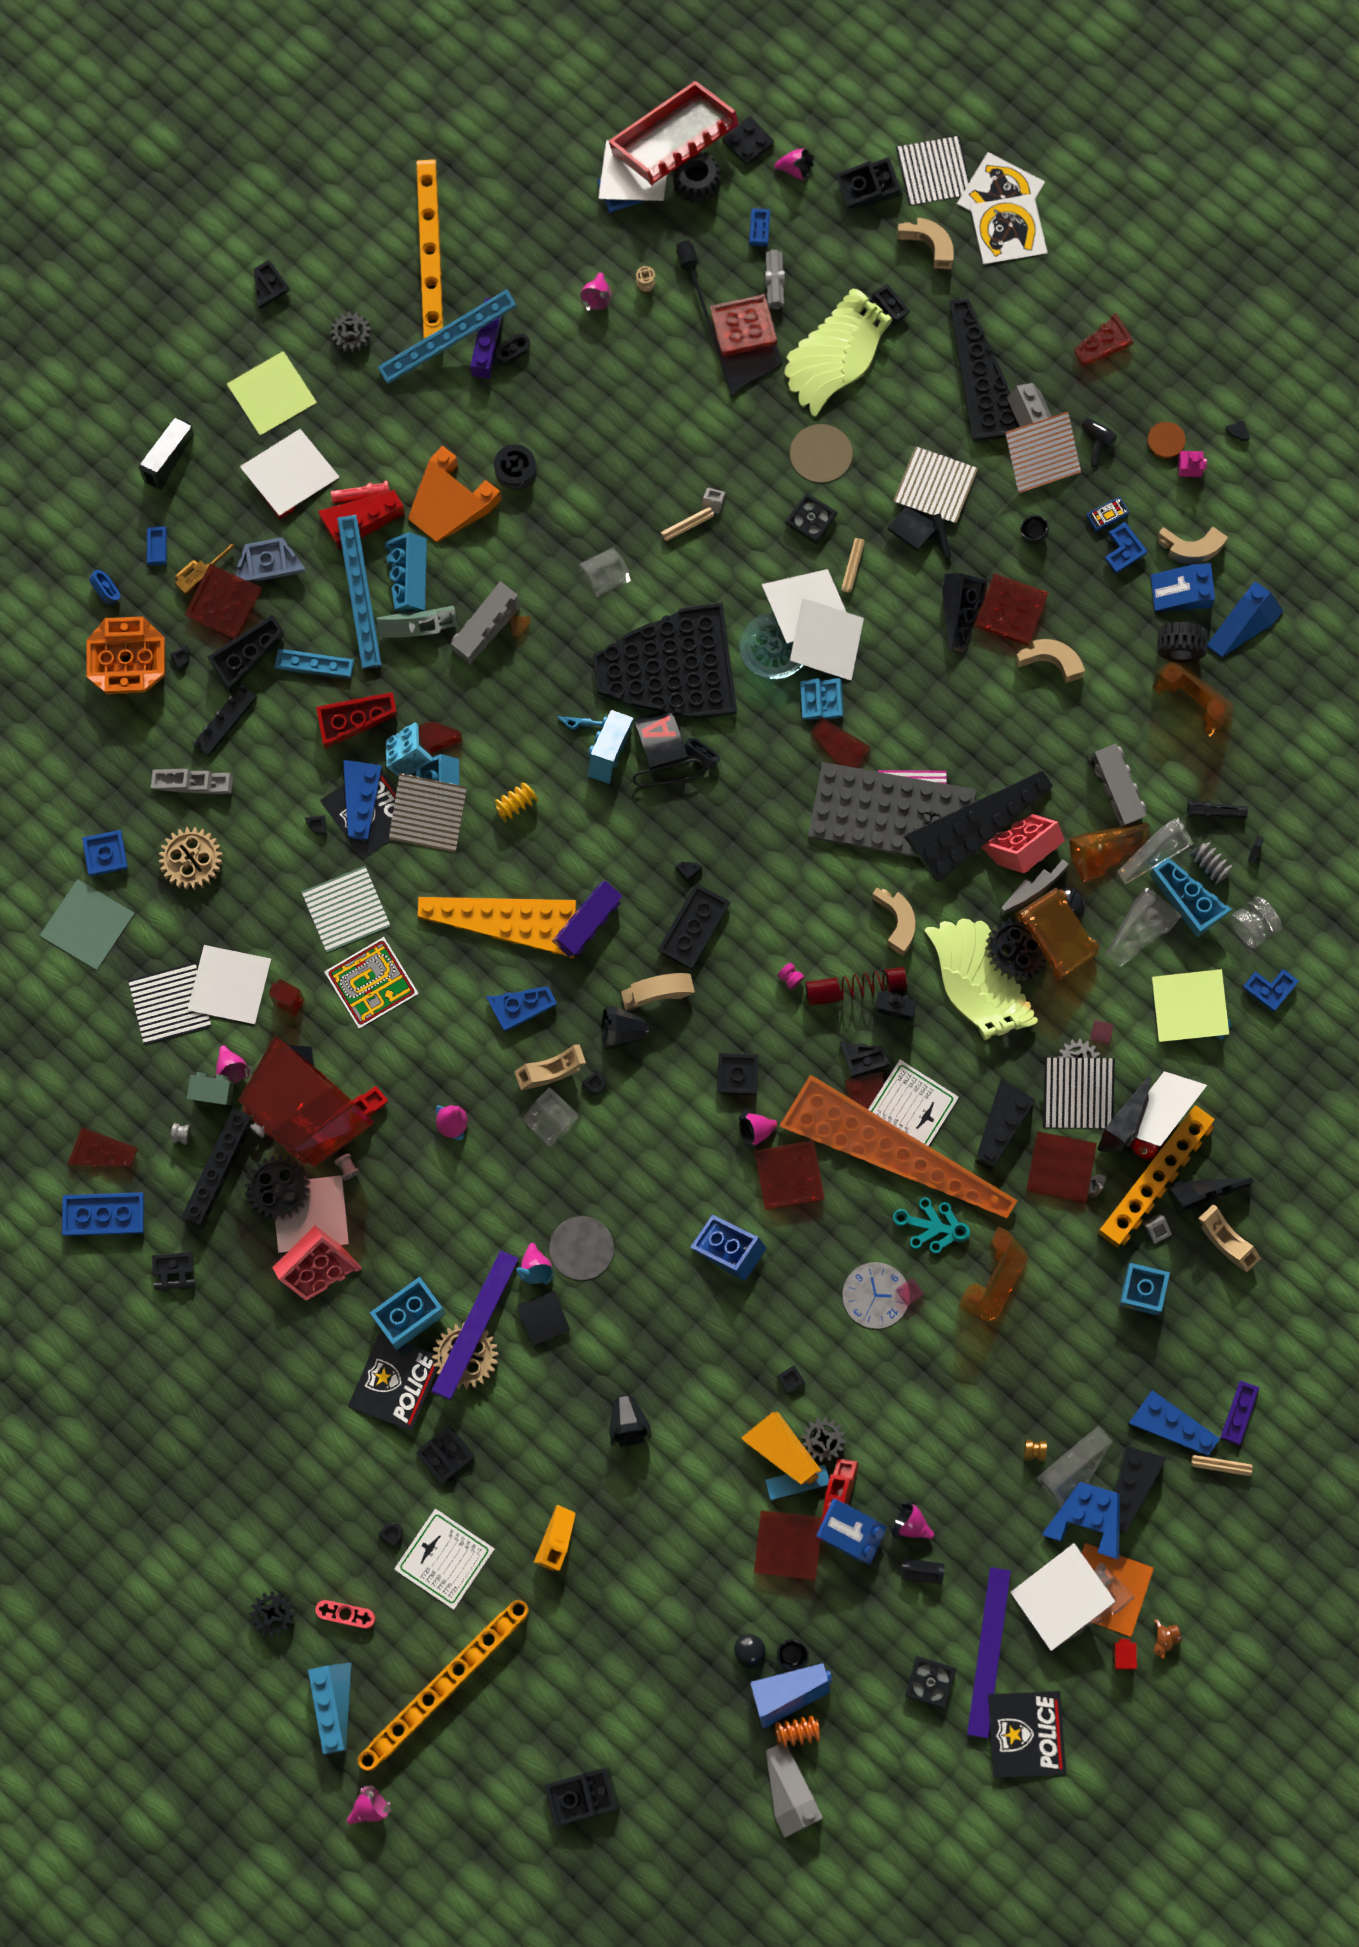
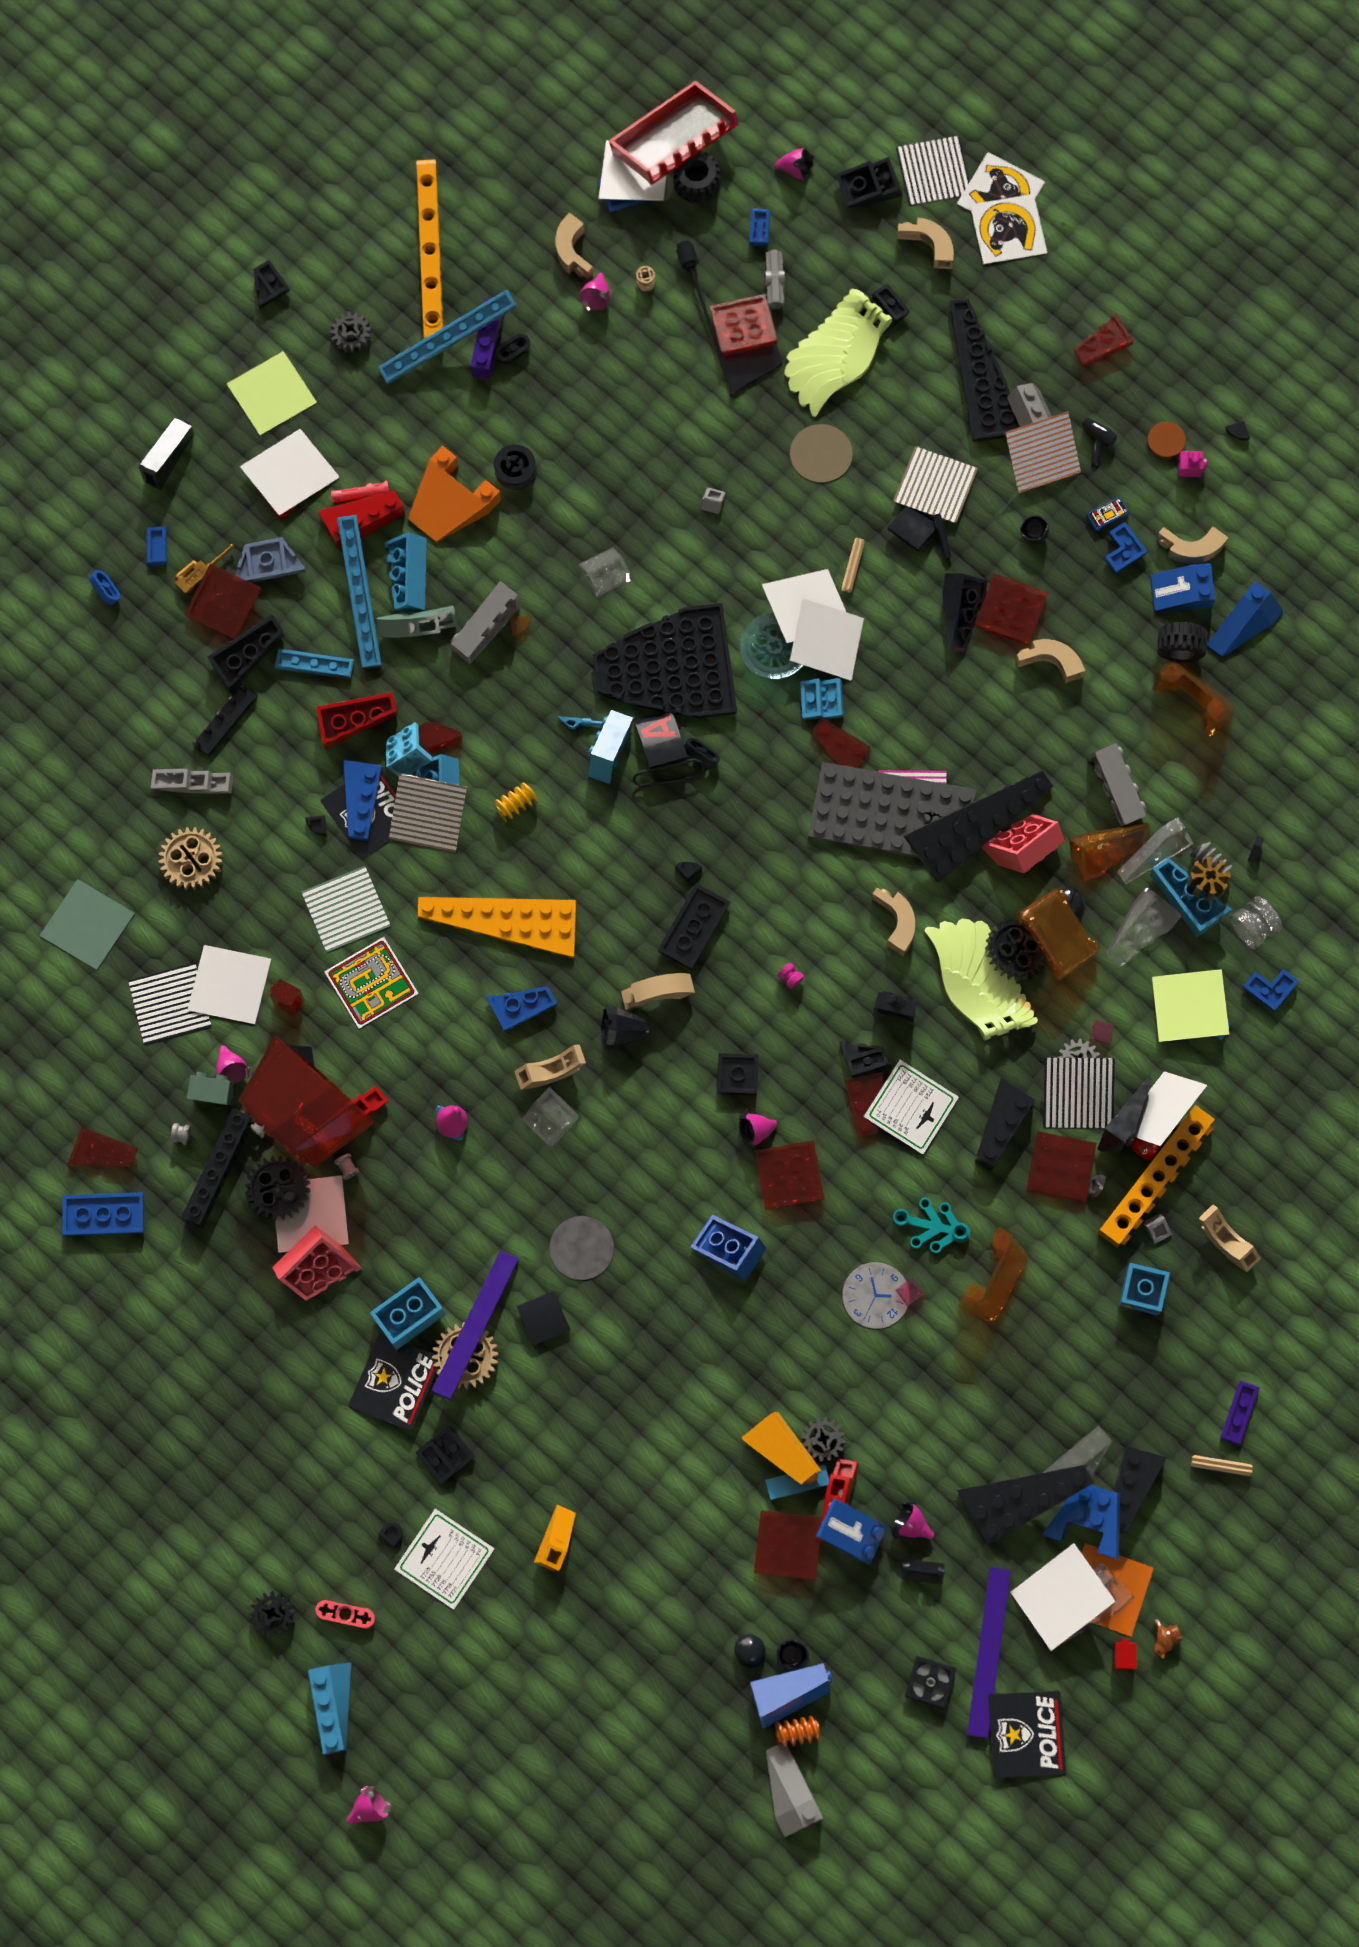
blue plate [82,830,128,876] -> none
orange piece [87,617,165,694] -> none
black plate [152,1252,195,1292] -> none
black tile [170,645,190,671] -> none
light orange beam [358,1600,529,1771] -> none
hat [517,1243,554,1285] -> none
black slope [544,1767,620,1827] -> none
dark purple brick [552,880,622,957] -> none
black tile [582,1070,606,1095] -> none
black cone [609,1394,652,1447] -> none
tan axle [661,507,714,541] -> none
black plate [722,116,774,166] -> none
black tile [777,1365,805,1394] -> none
orange wing [780,1075,1018,1218] -> none
black piece [785,493,838,544] -> none
dark red piece [805,966,907,1006] -> none
light grey slope [1000,859,1069,916] -> none
pearl gold wheel [1024,1440,1047,1462] -> none
blue wing [1128,1390,1220,1456] -> none
black wedge [1168,1178,1254,1214] -> none
black pin [1187,799,1248,819] -> none
none -> tan arch [556,213,593,280]
none -> black wing [957,1465,1095,1545]
none -> pearl gold gear [1187,857,1231,901]

